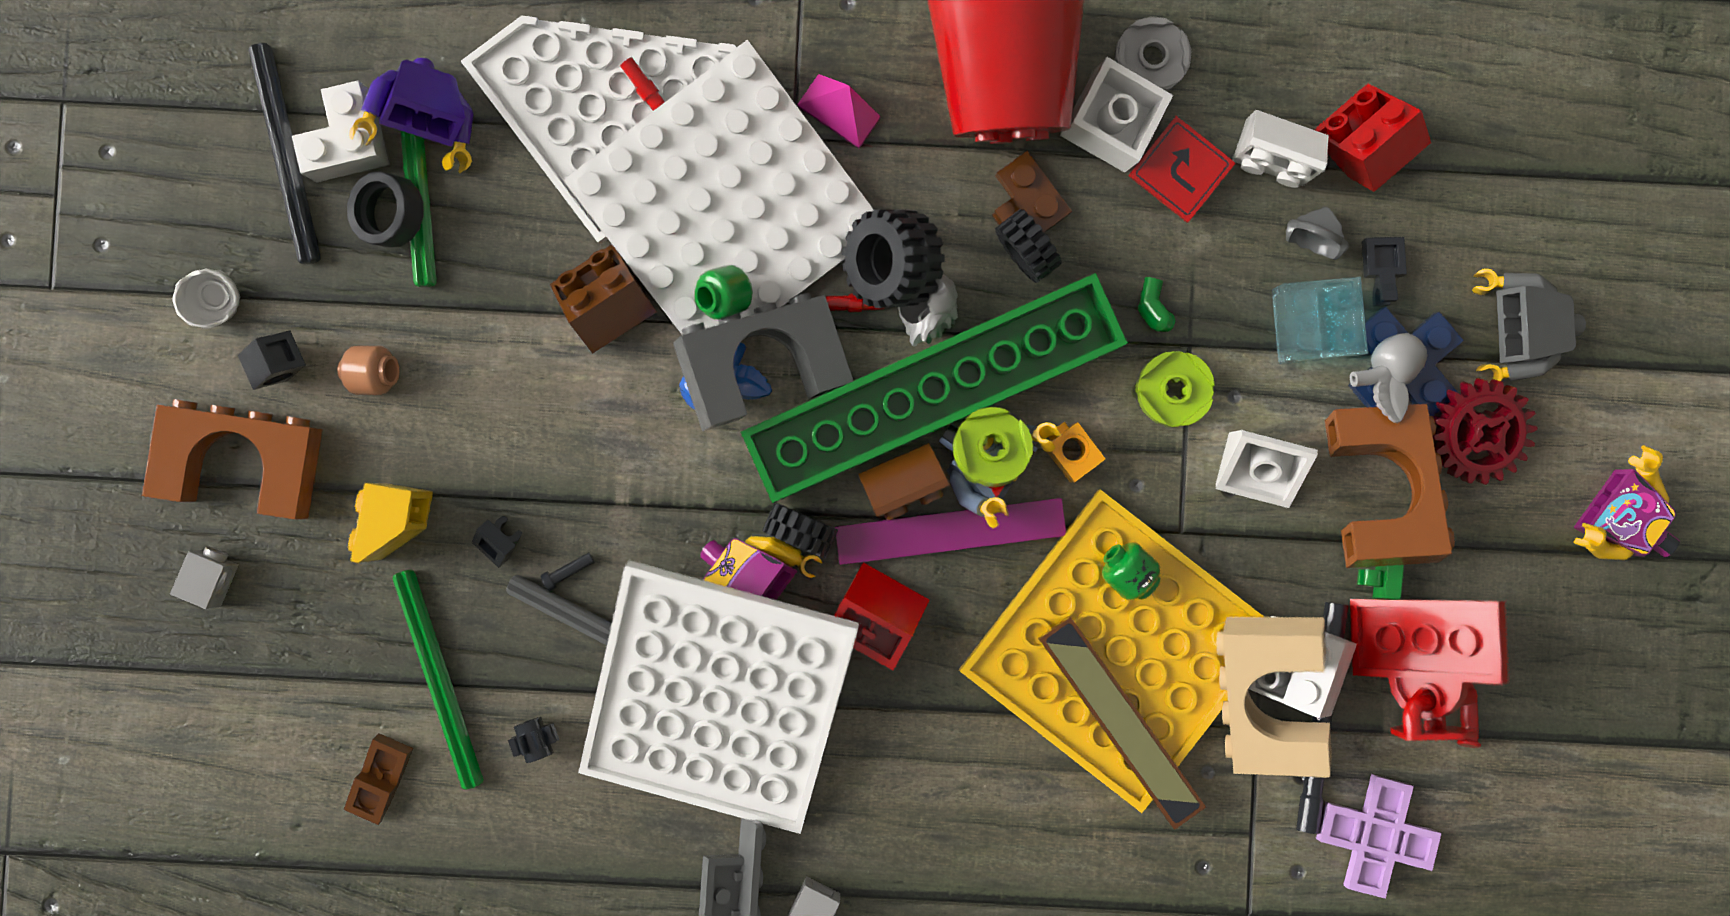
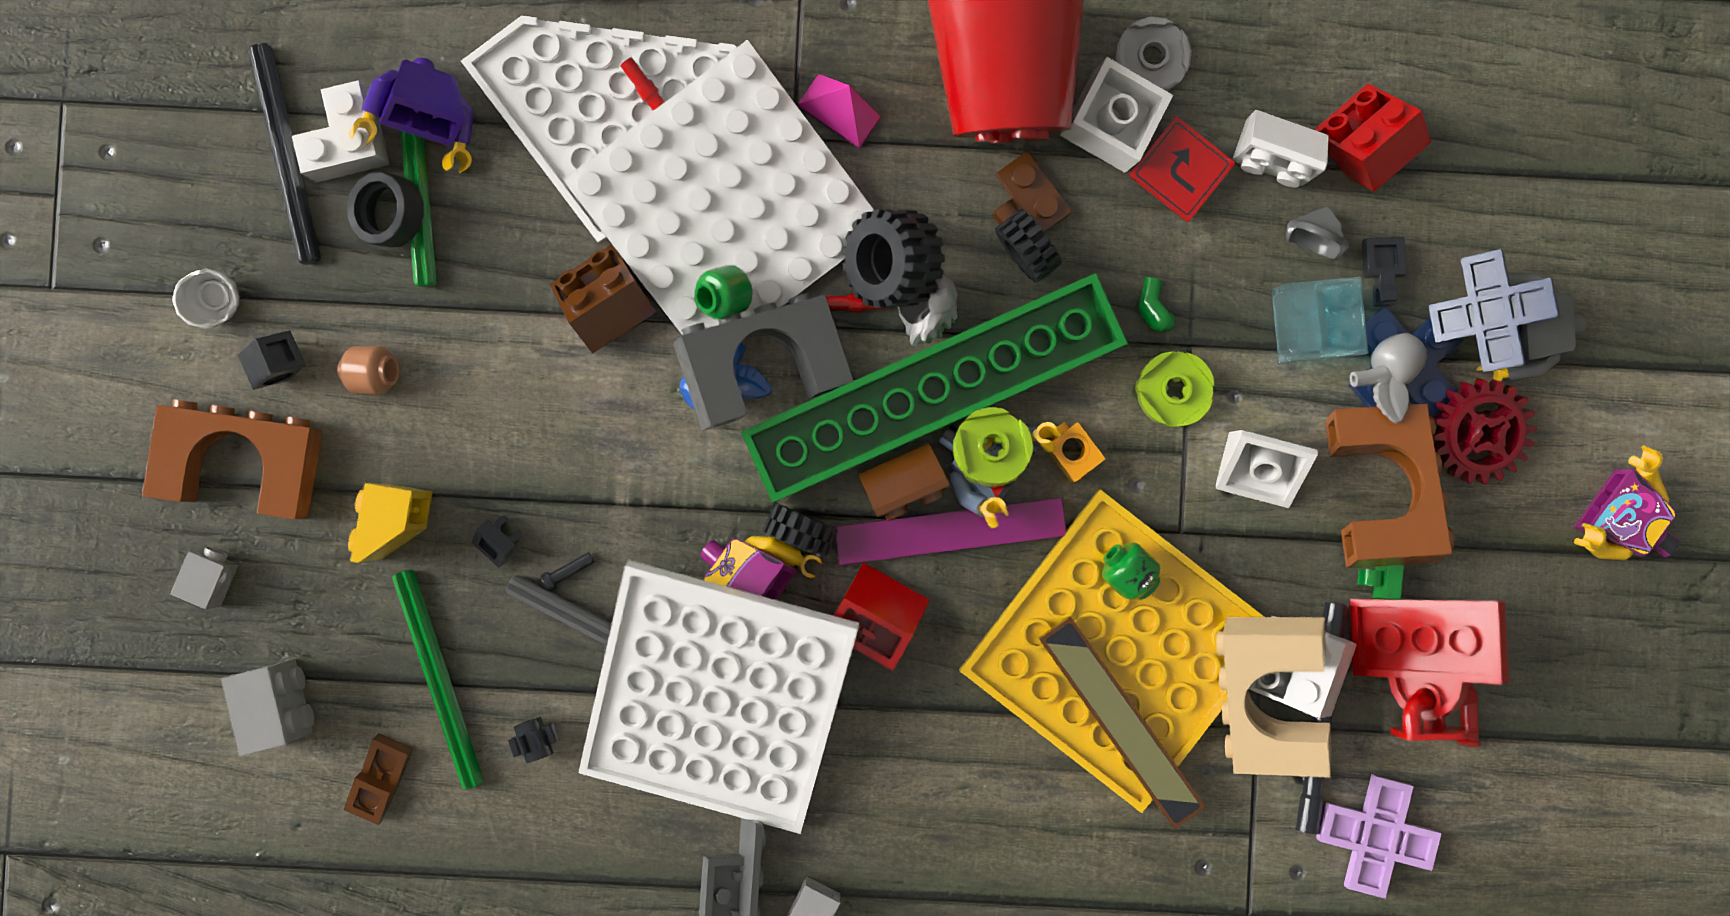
none -> light grey brick [221,659,314,756]
none -> plate [1428,249,1561,373]

